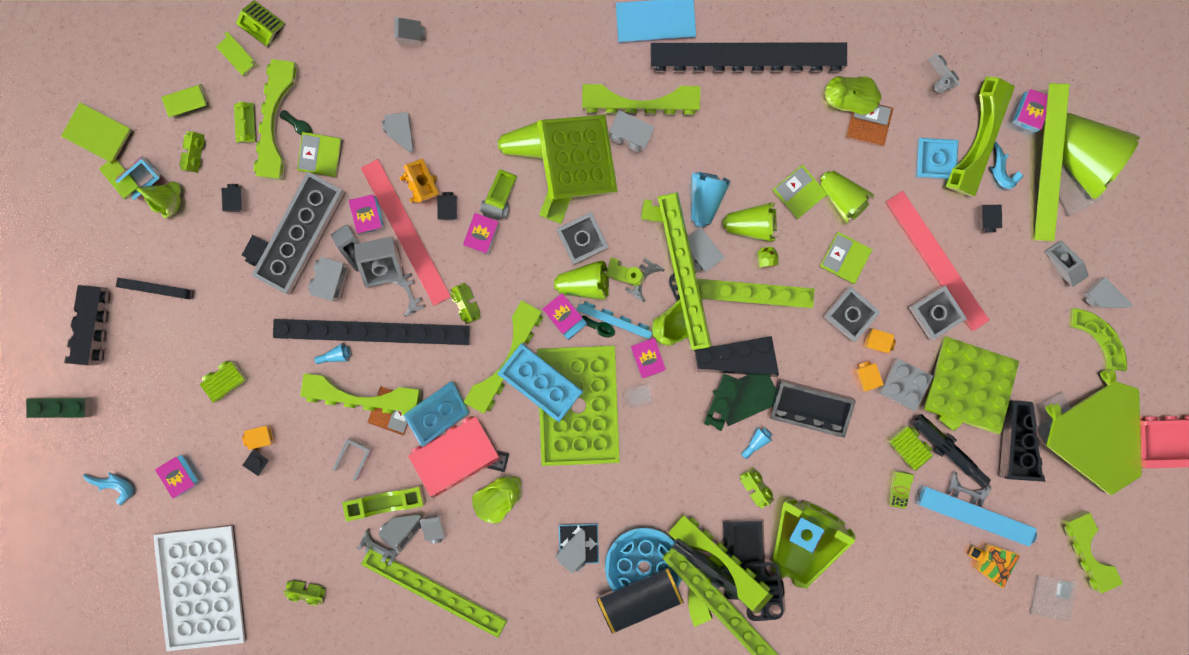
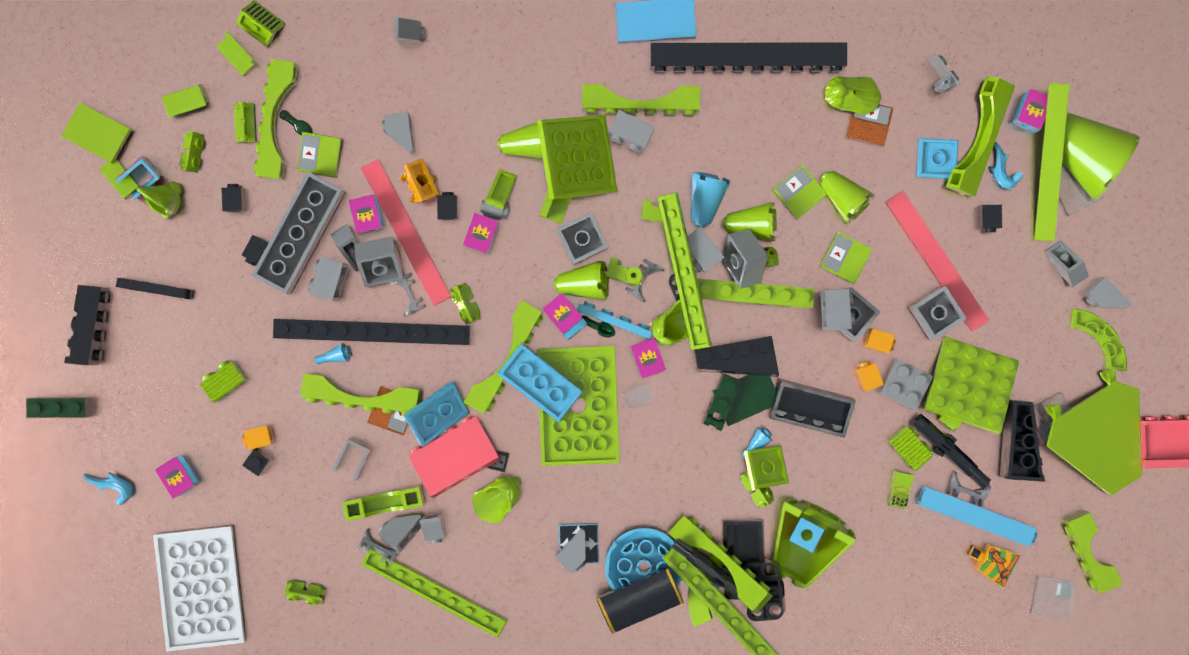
none -> light grey brick [722,229,768,289]
none -> lime tile [744,445,789,490]
none -> light grey brick [820,289,855,331]

